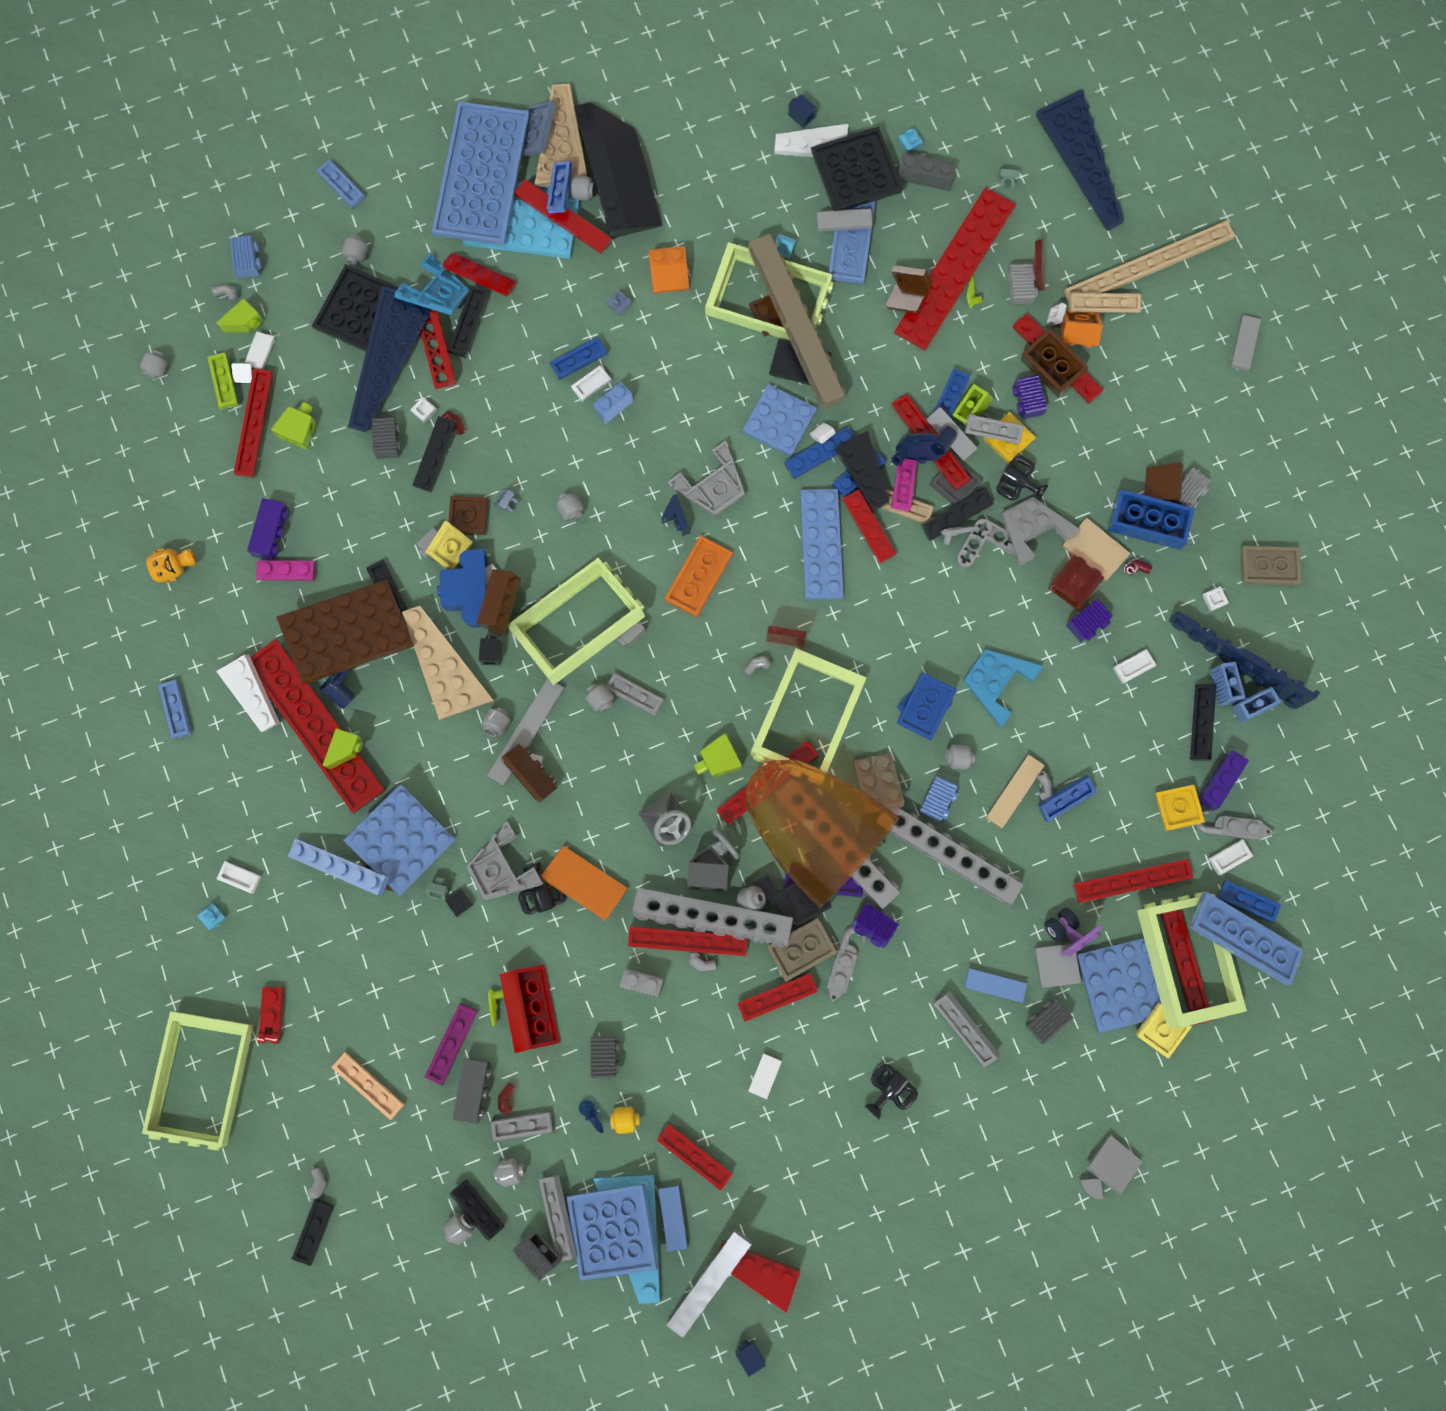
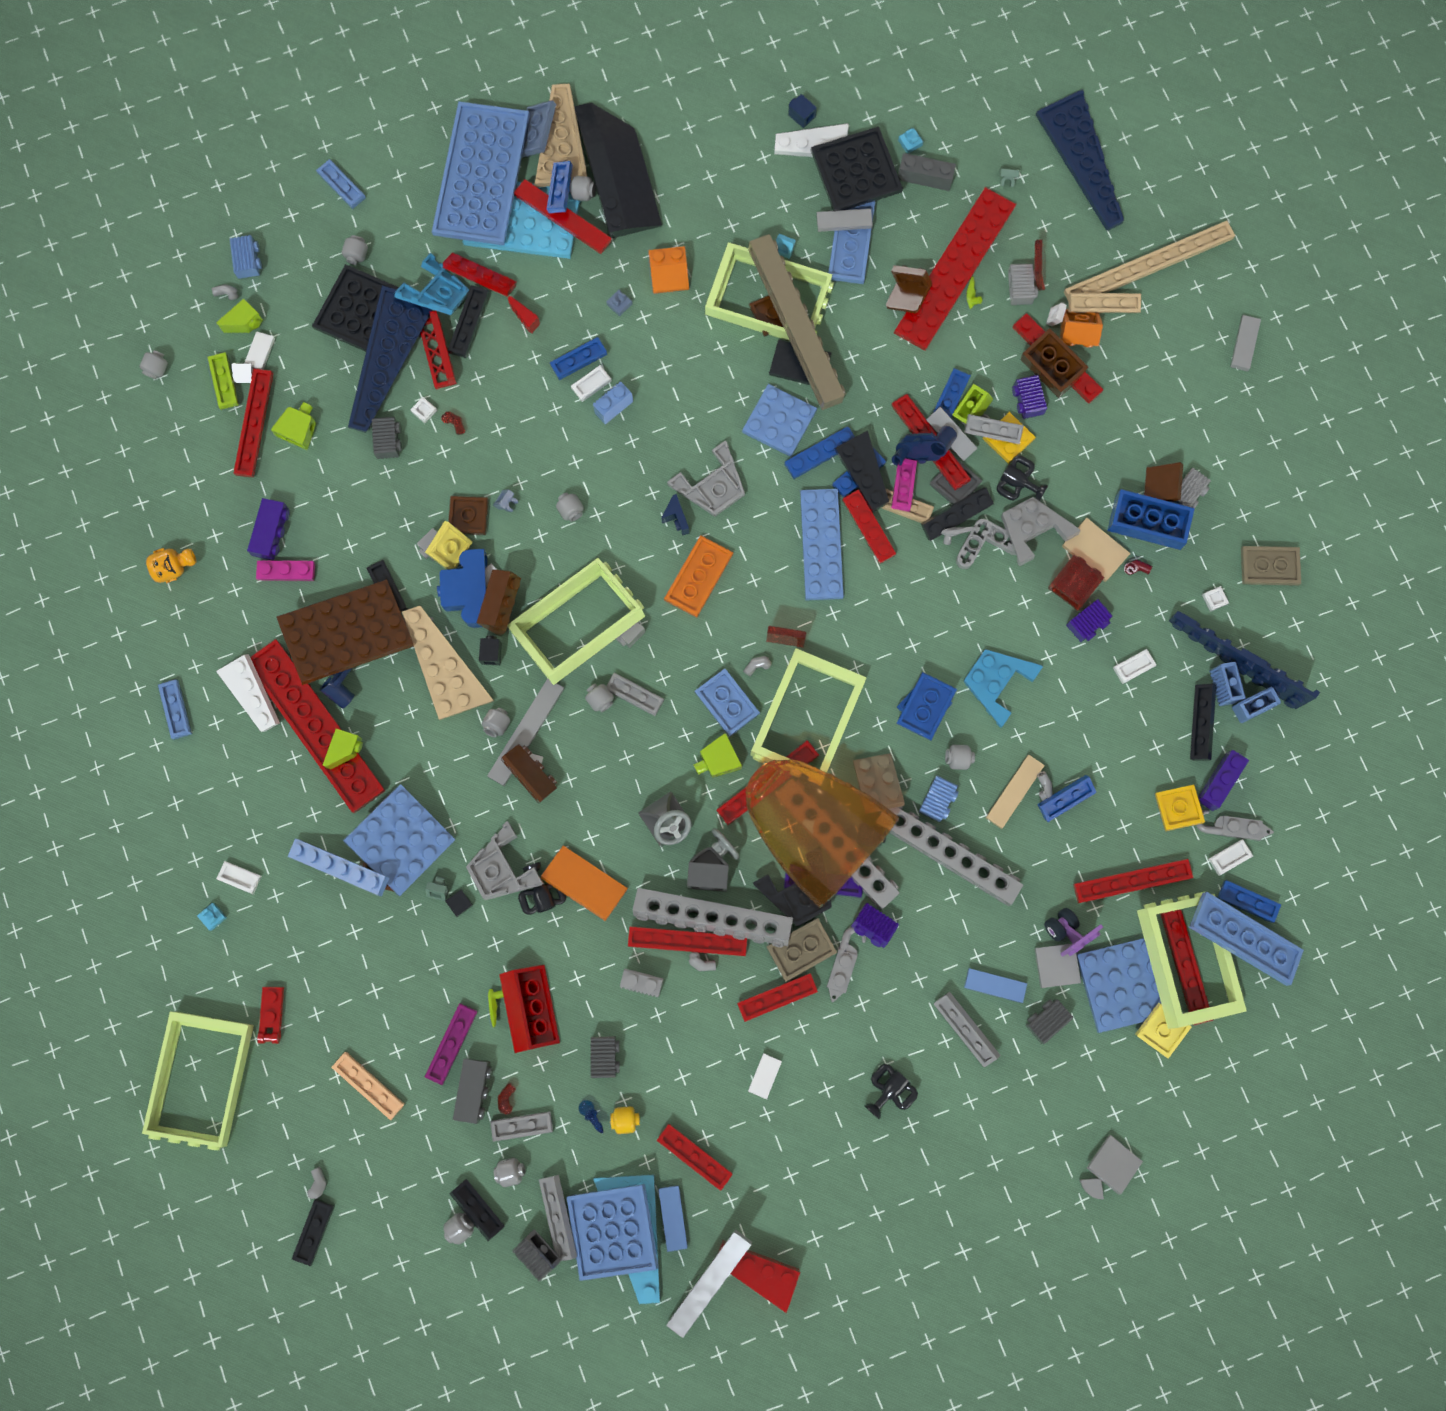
black plate [413,416,457,492] -> none
dark blue brick [735,1339,766,1377] -> none
light grey head [737,886,766,911] -> none
white tile [810,423,836,444] -> none
none -> red slope [507,296,540,334]
none -> medium blue plate [695,669,760,737]

